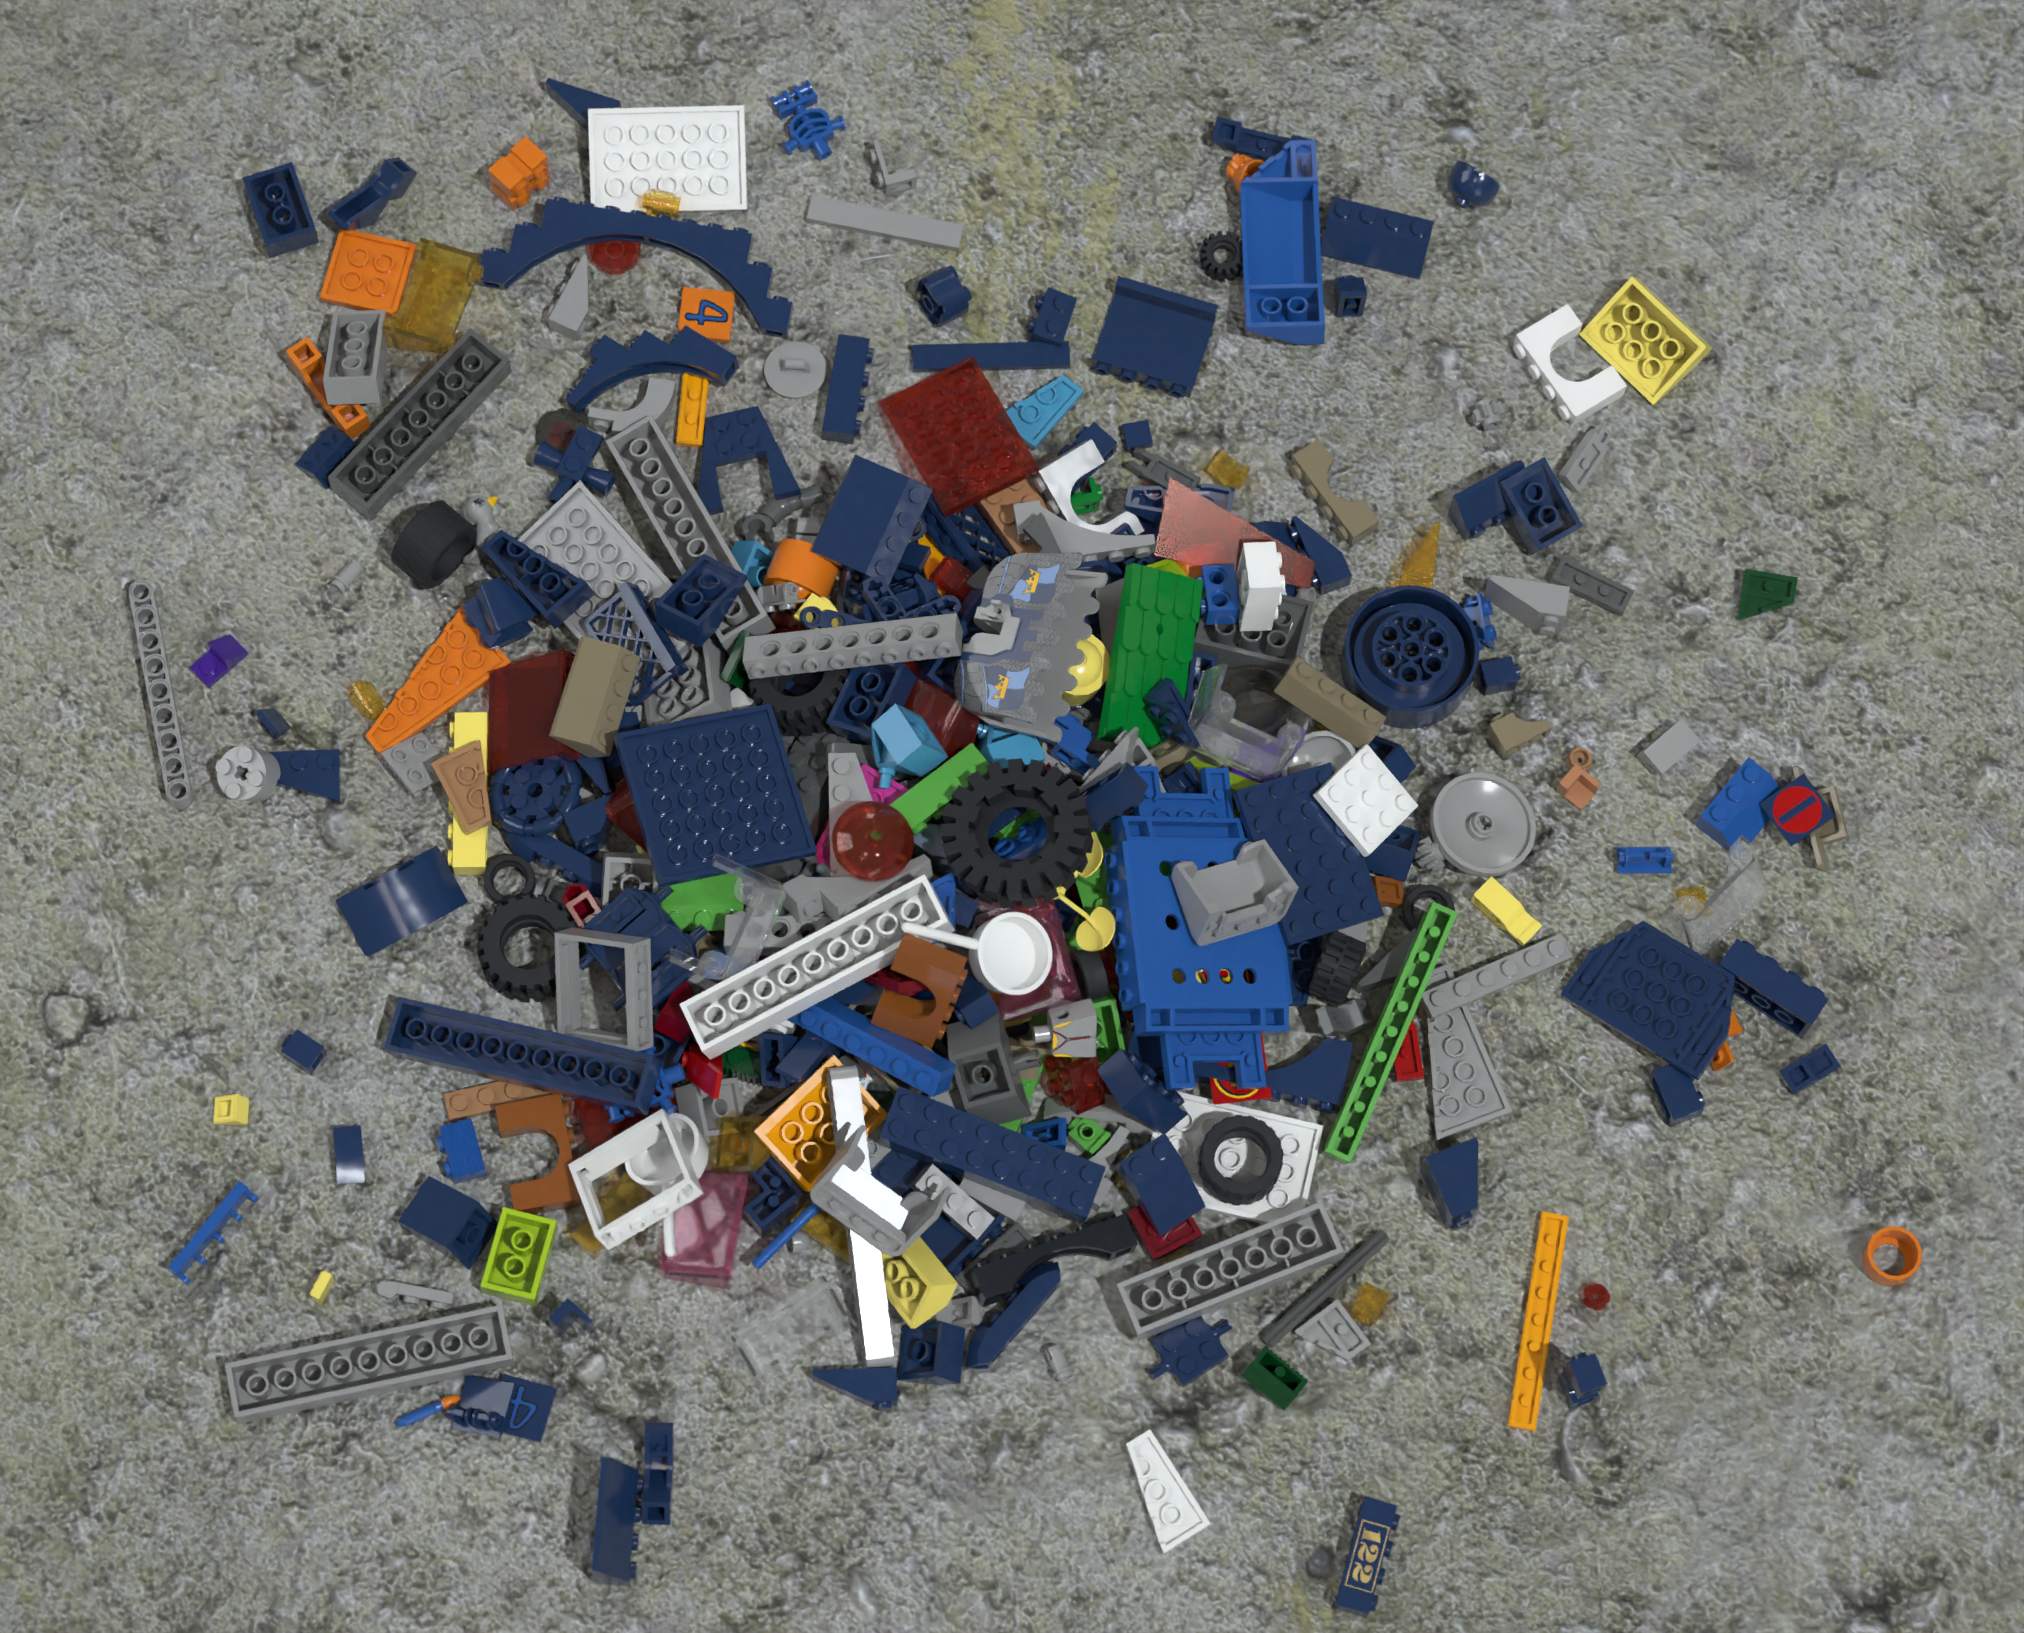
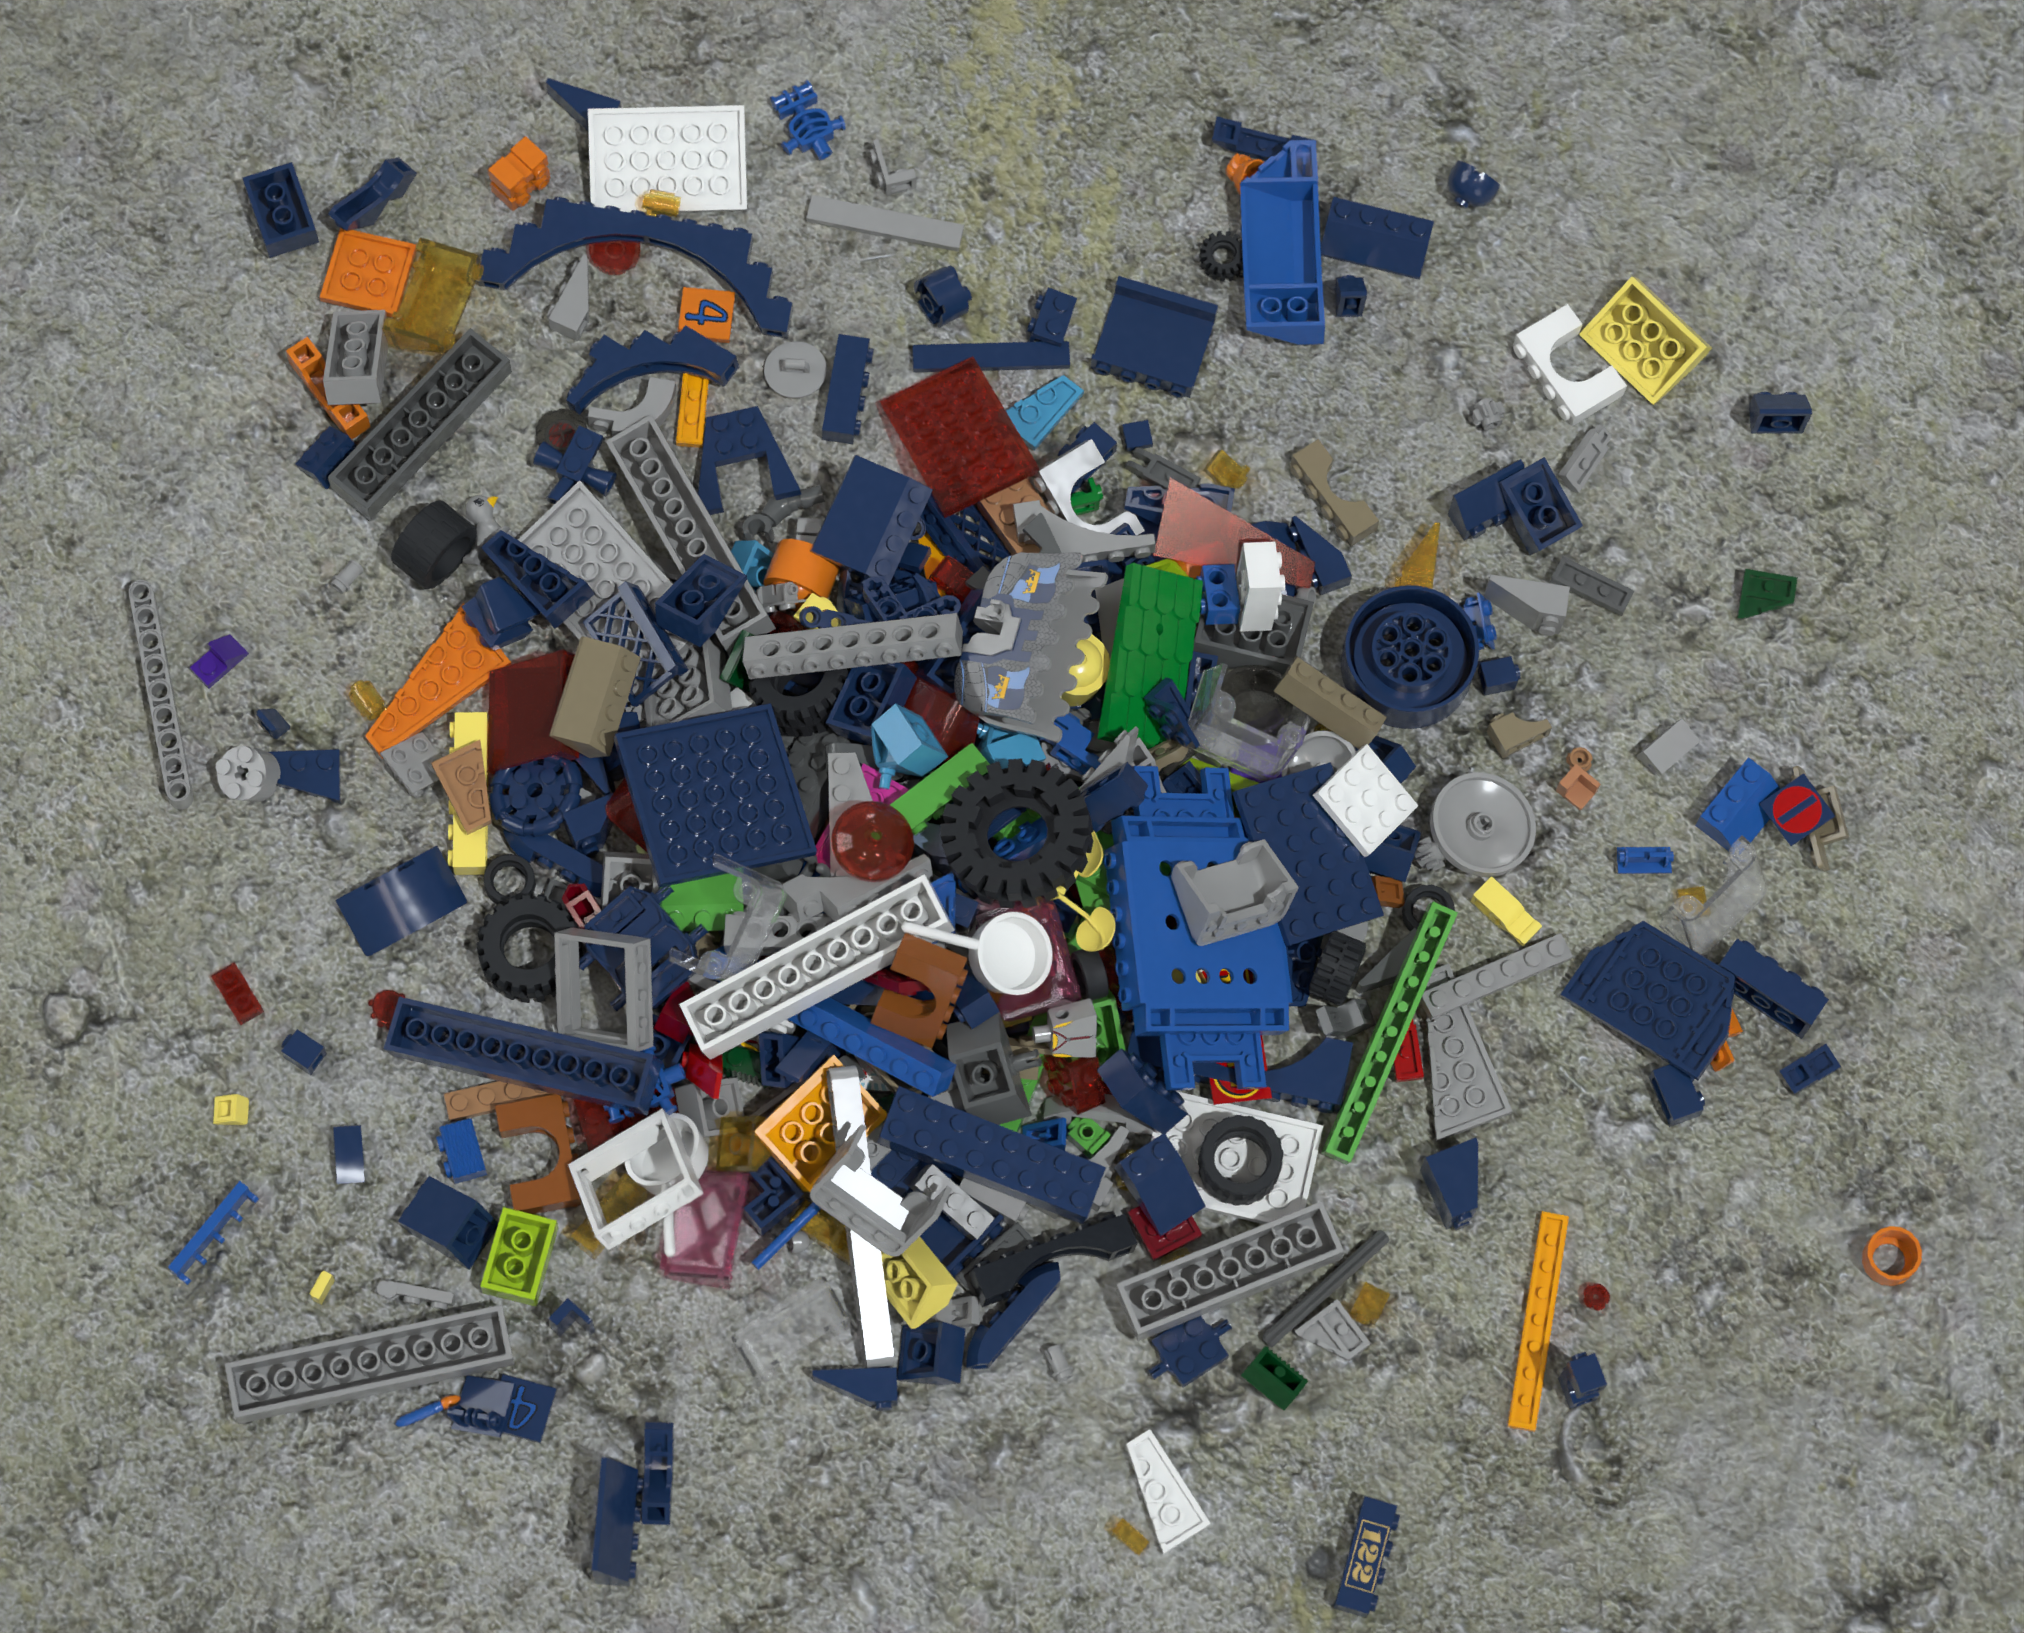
none -> clear red slope [211,962,264,1026]
none -> clear red piece [368,990,405,1030]
none -> clear yellow piece [1111,1518,1149,1556]
none -> dark blue slope [1749,392,1812,434]

